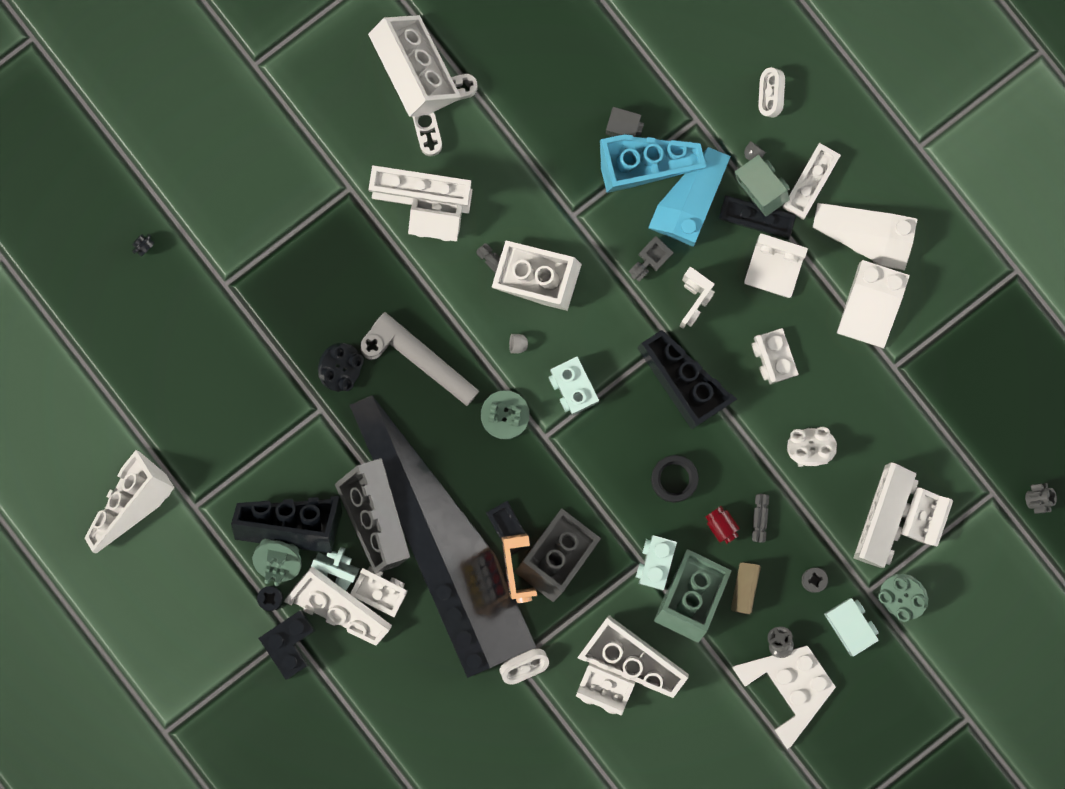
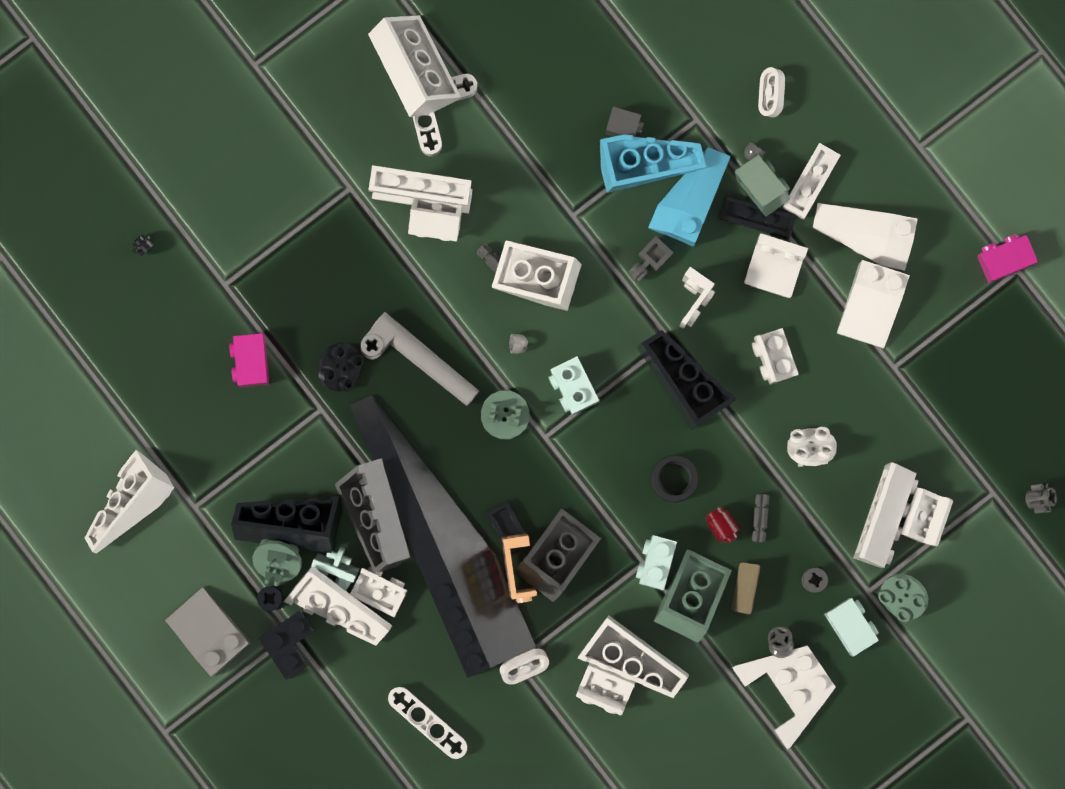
none -> light grey slope [165,587,252,677]
none -> dark pink brick [229,333,269,388]
none -> white beam [388,687,467,759]
none -> dark pink brick [977,234,1038,283]

